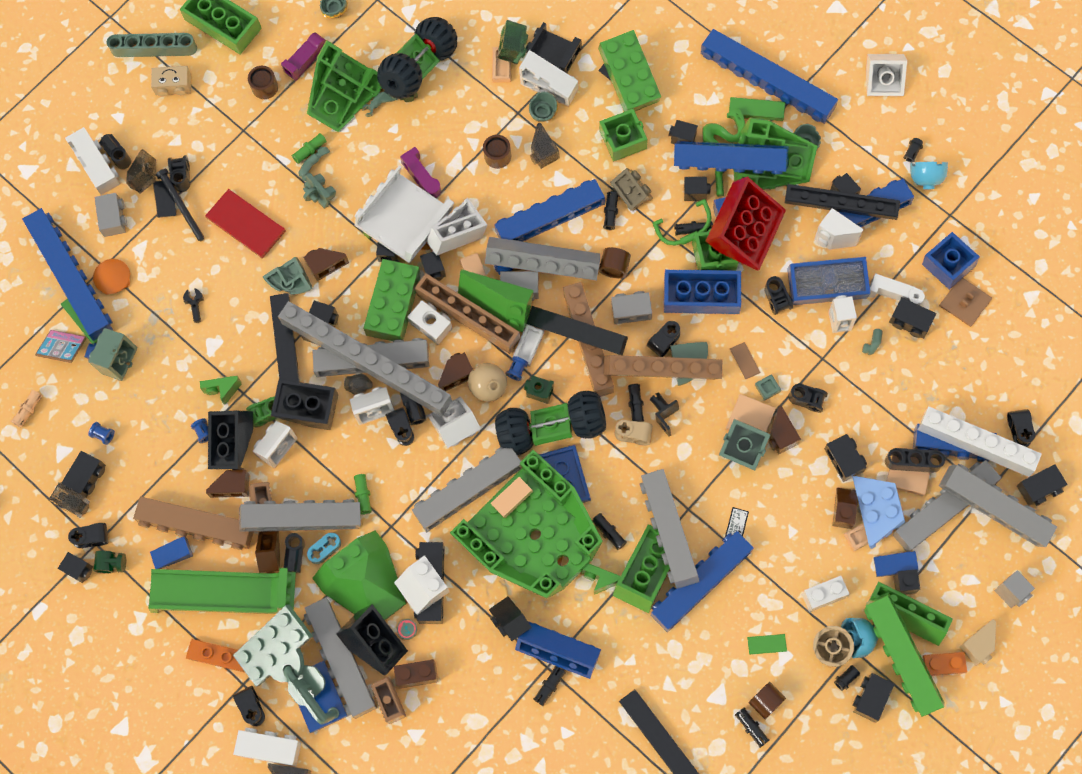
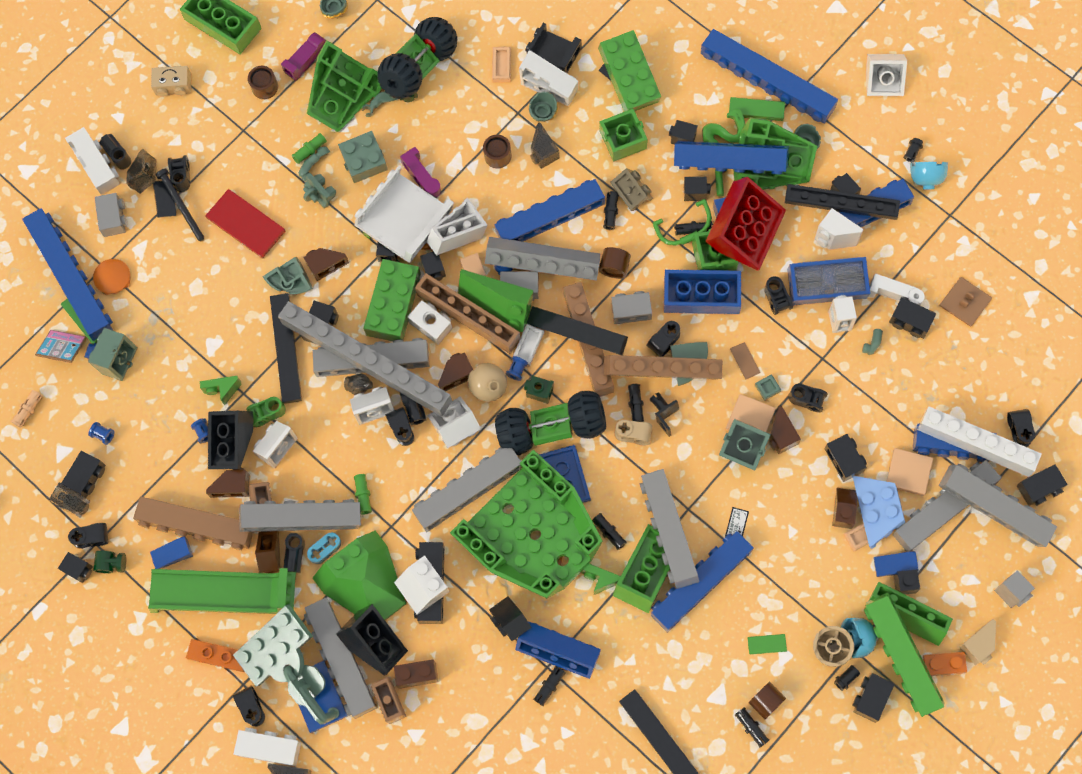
sand green beam [106,33,197,57] -> none
black bar [183,288,204,323] -> none
black slope [271,379,338,430] -> none
sand green tile [397,619,417,640] -> none
light nougat tile [491,477,533,518] -> none
clear green brick [497,20,528,64] -> none
white brick [801,576,849,613] -> none
black beam [885,448,946,473] -> none
blue brick [922,232,980,290] -> none
none -> sand green brick [338,131,388,183]

